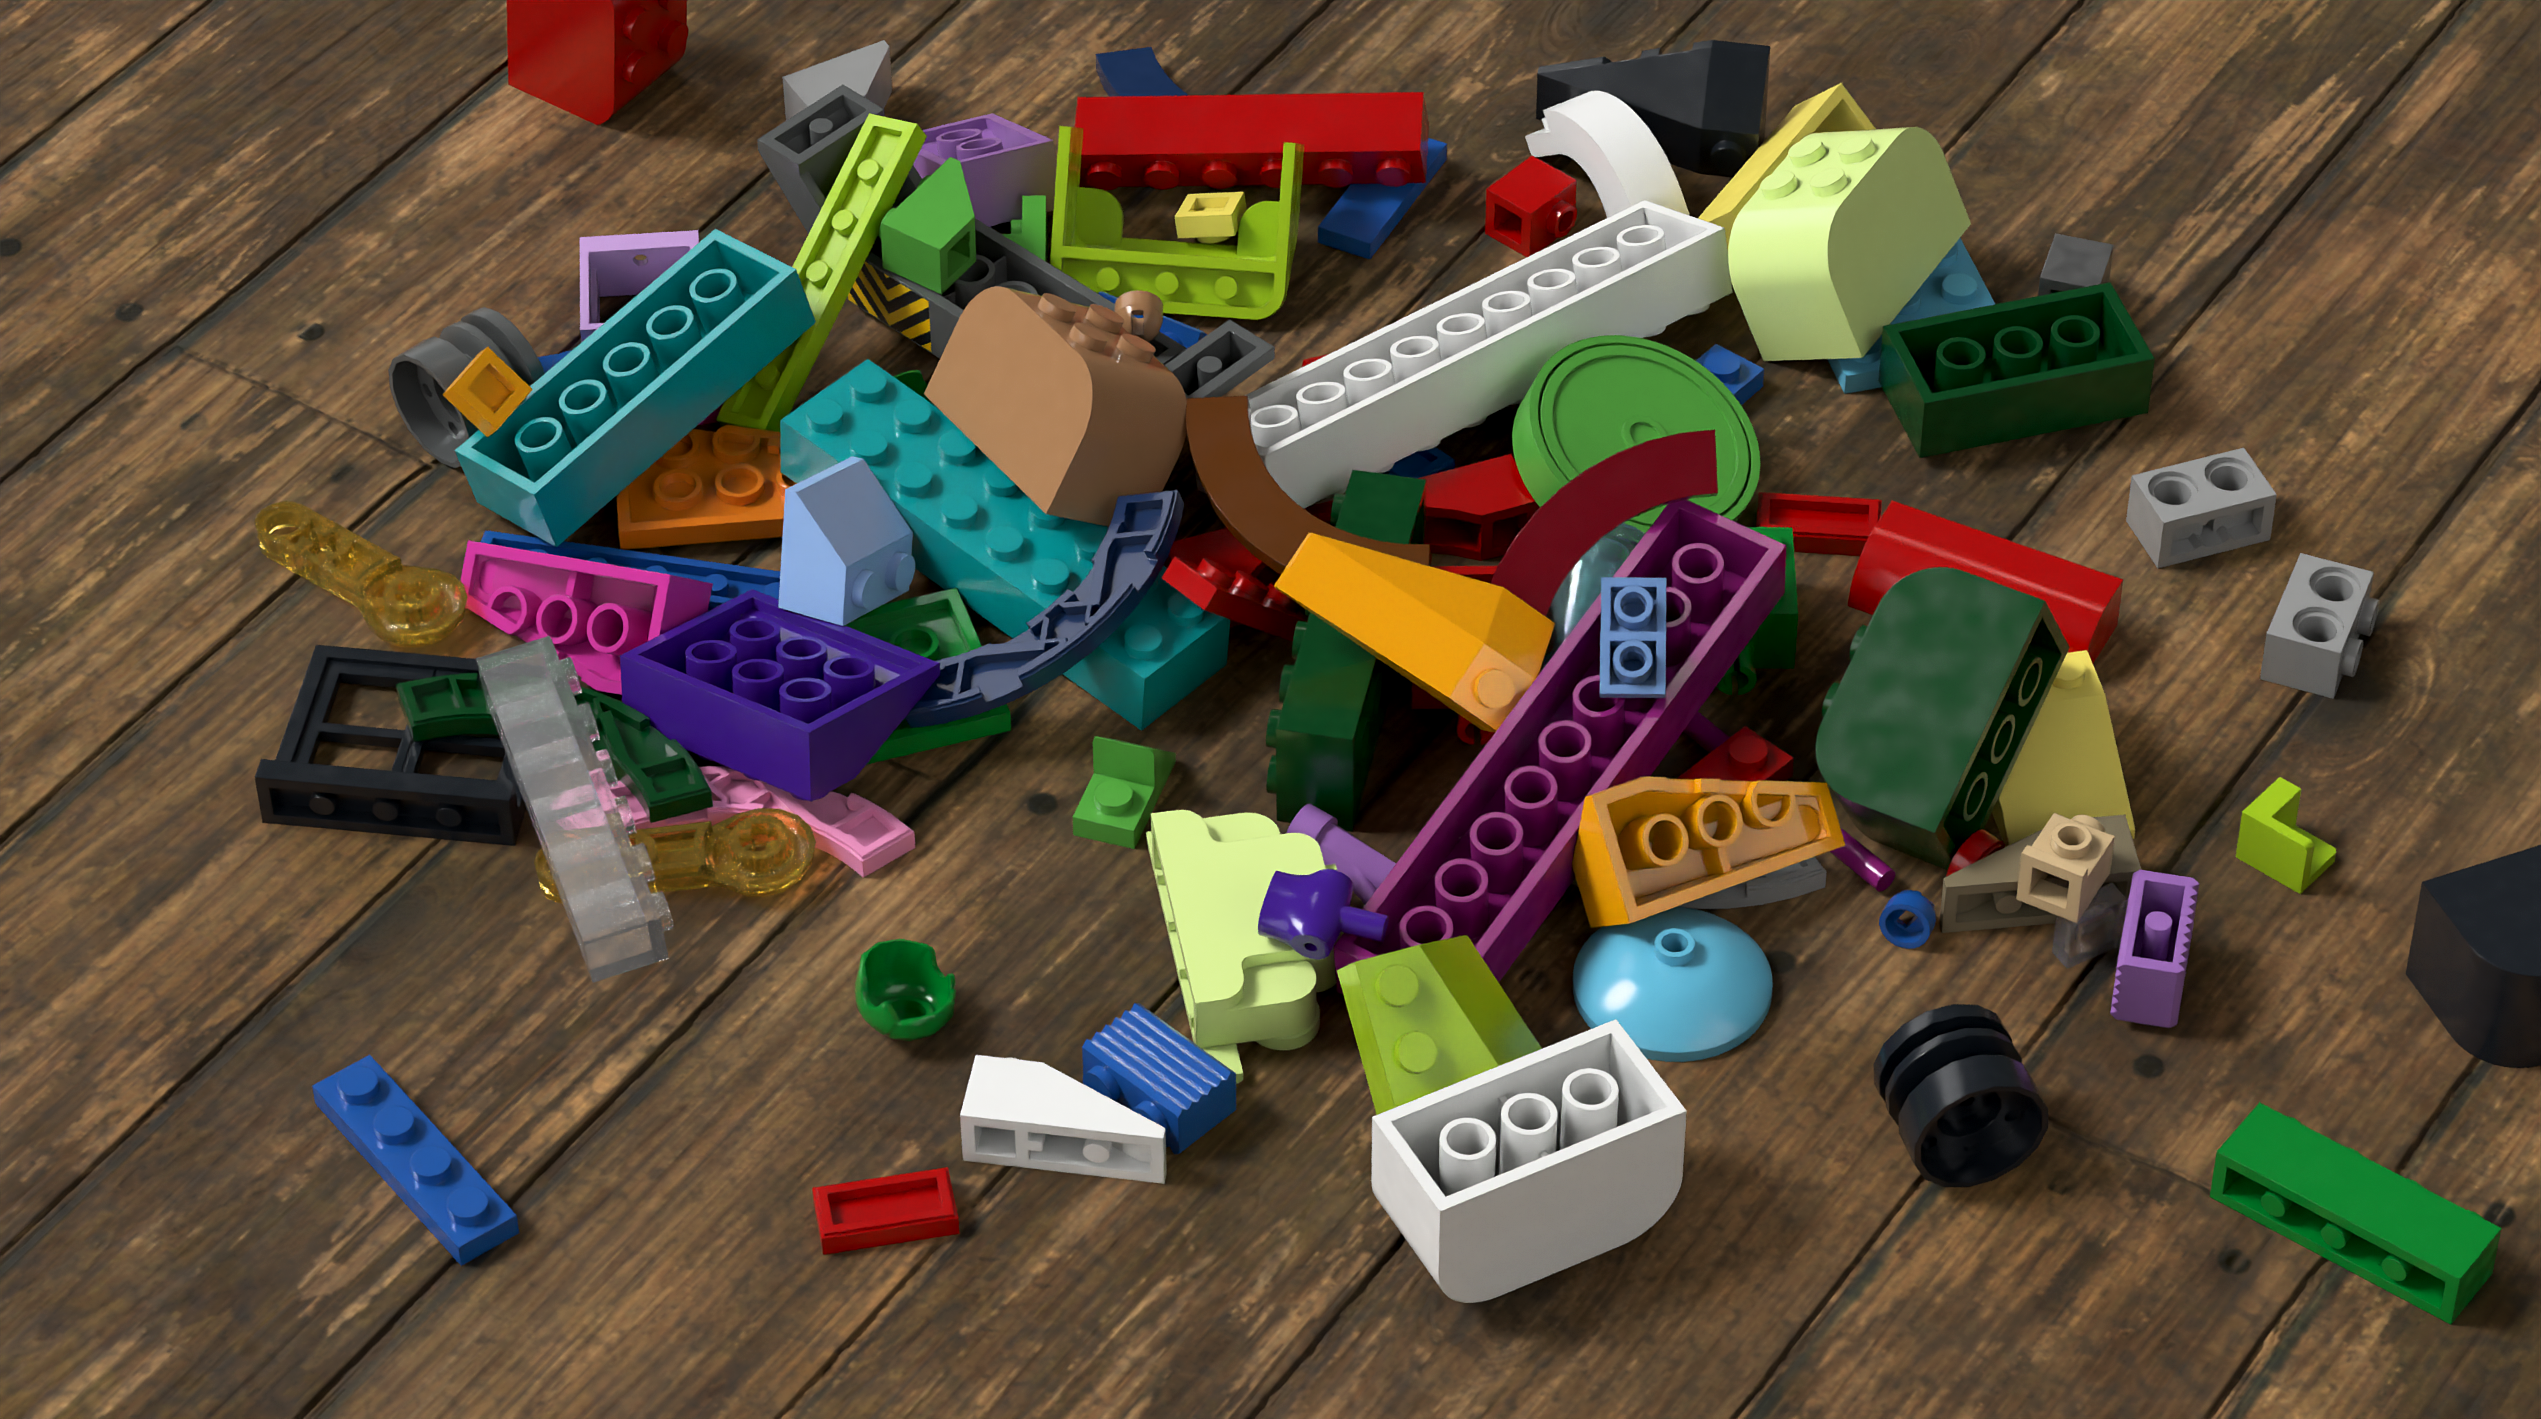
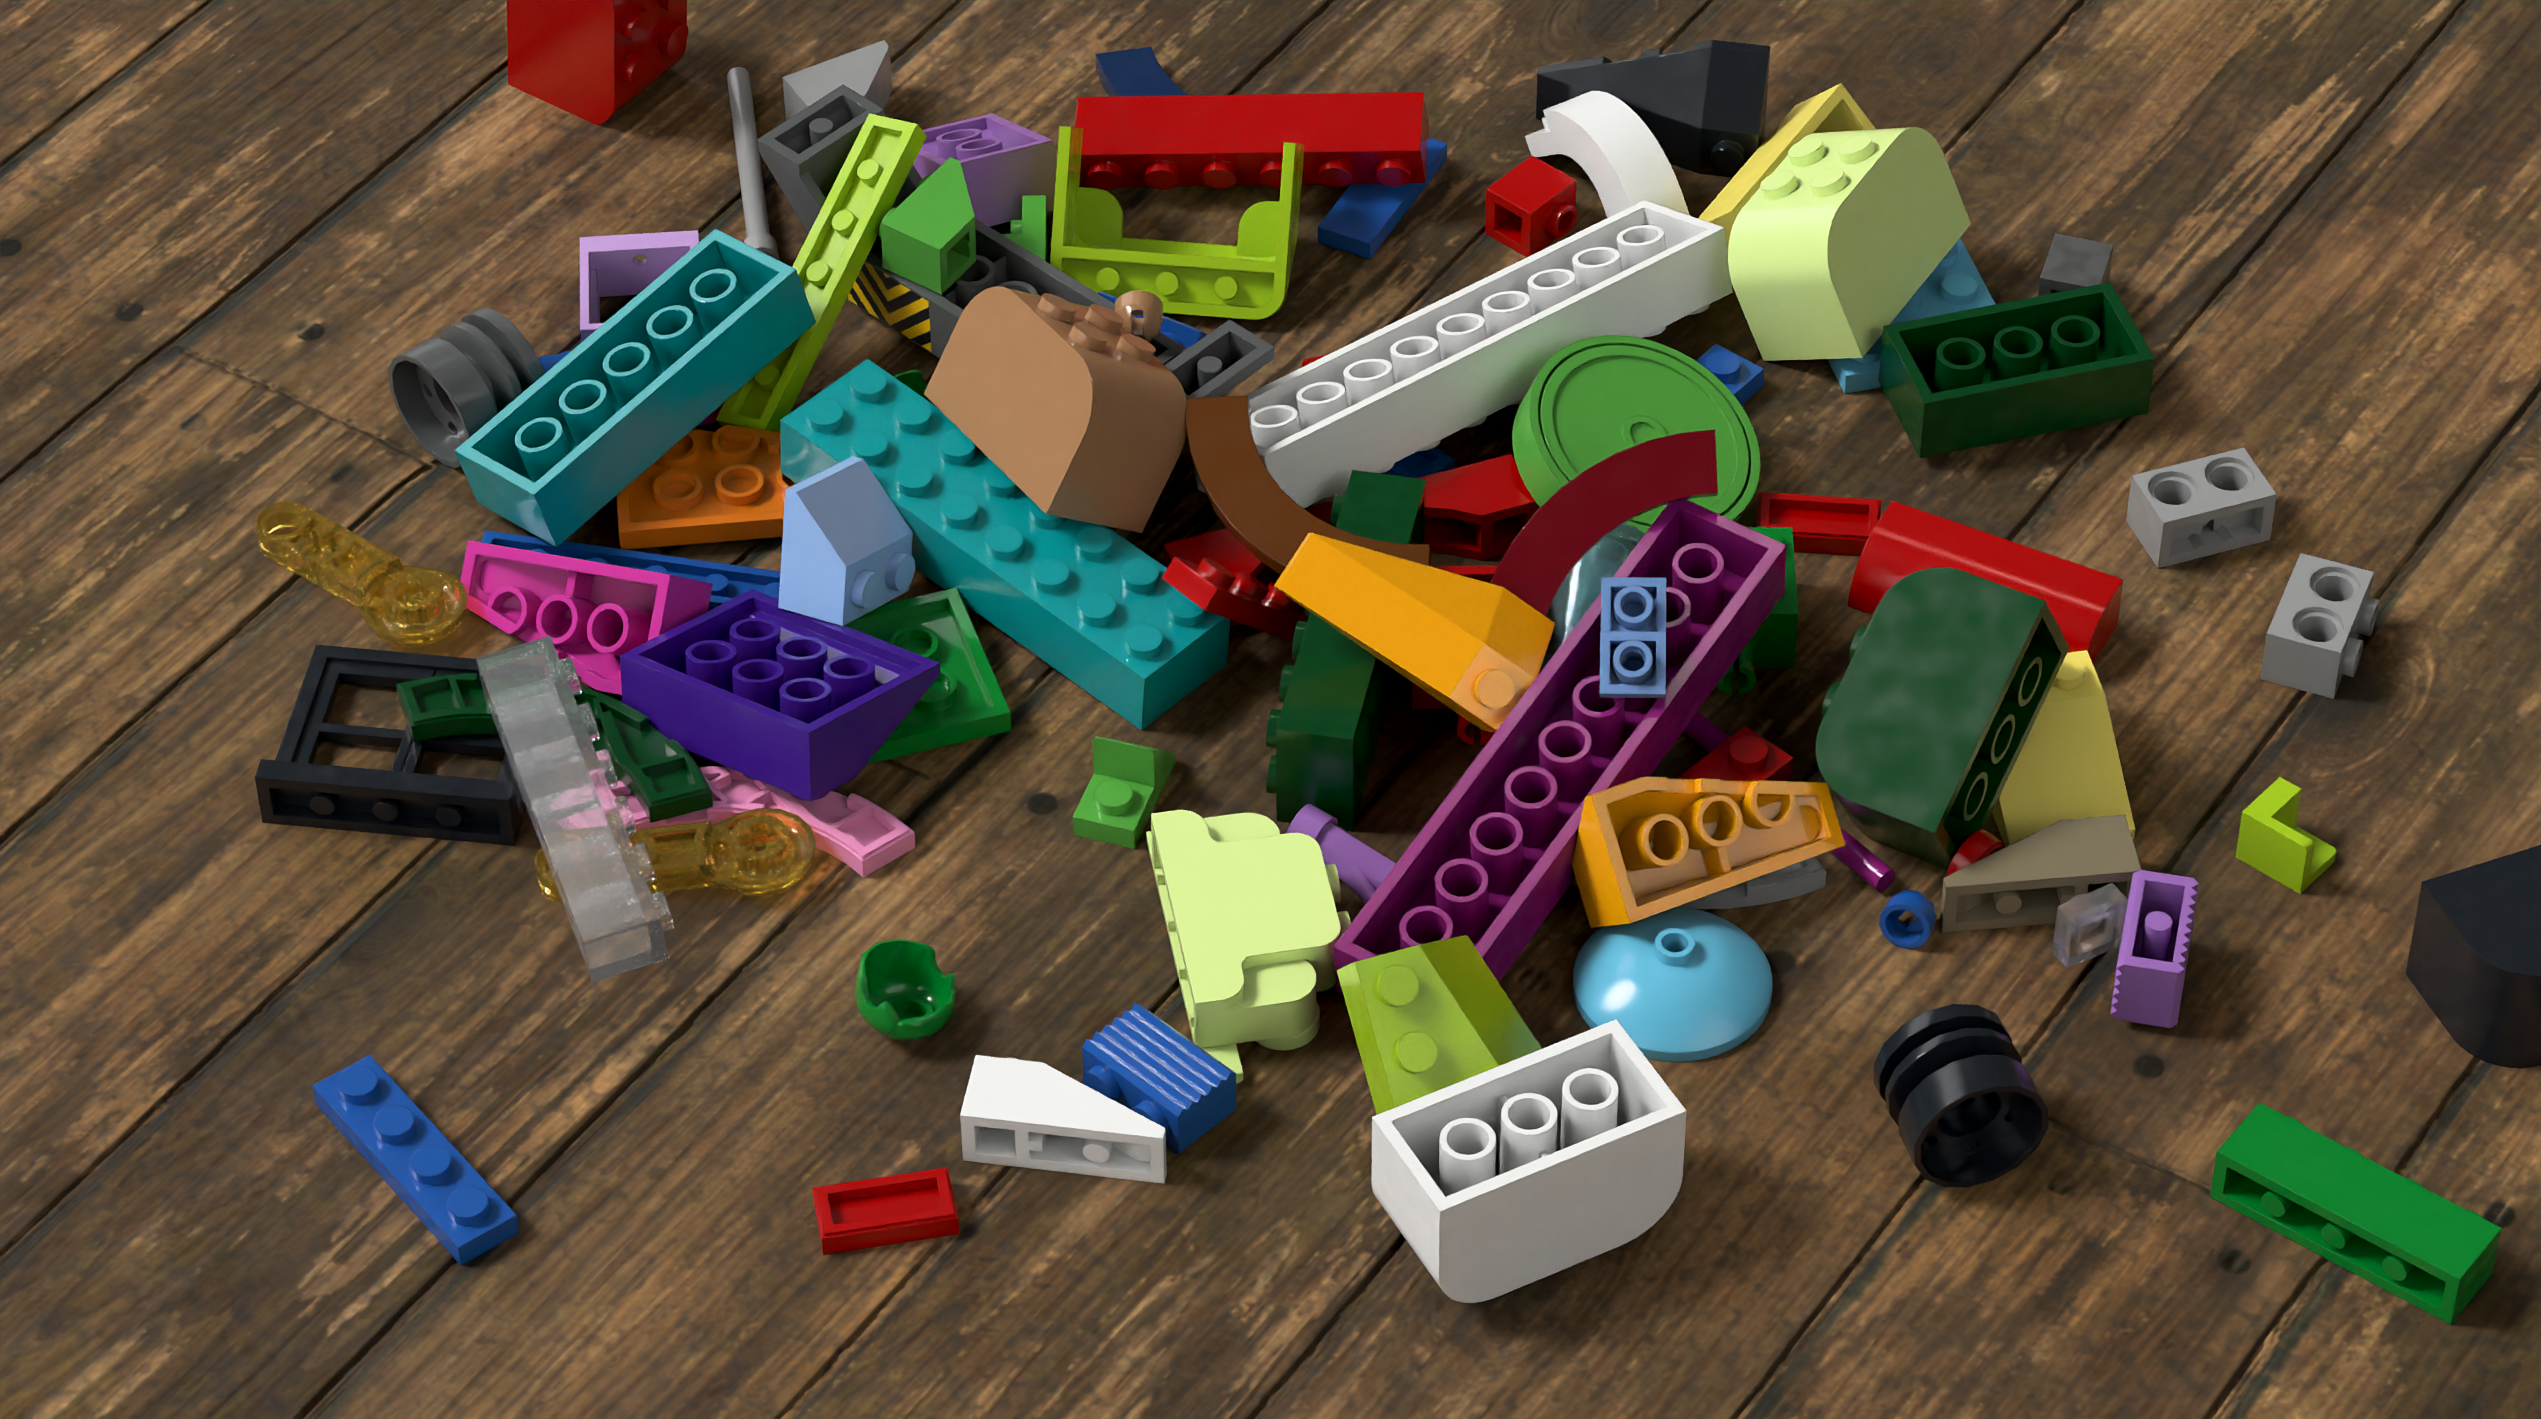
light orange tile [442,347,532,437] -> none
dark blue tile [905,490,1184,728] -> none
light yellow plate [1175,192,1247,244] -> none
dark purple piece [1258,869,1389,960] -> none
tan brick [2016,813,2115,923] -> none
none -> light grey bar [727,67,779,260]

